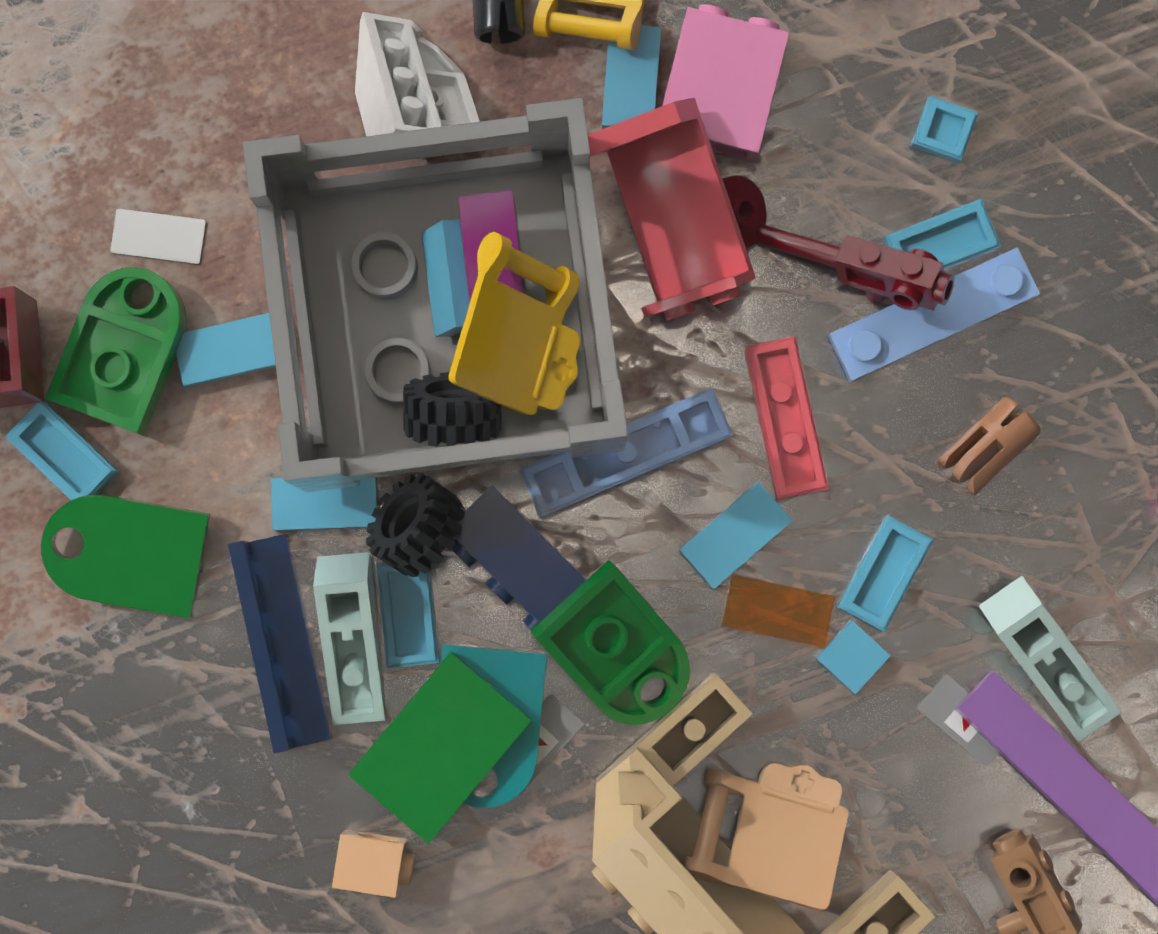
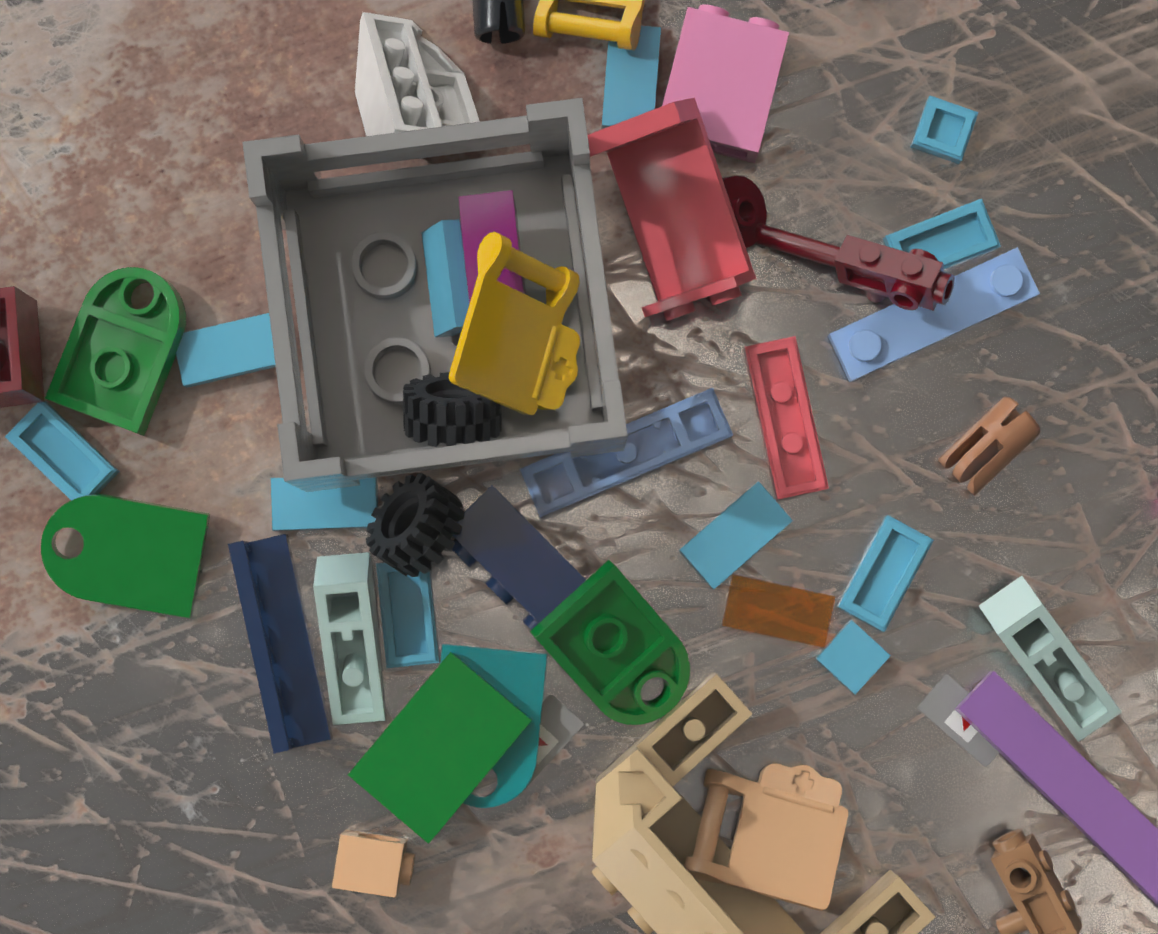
white sticker [110,209,206,264] -> none

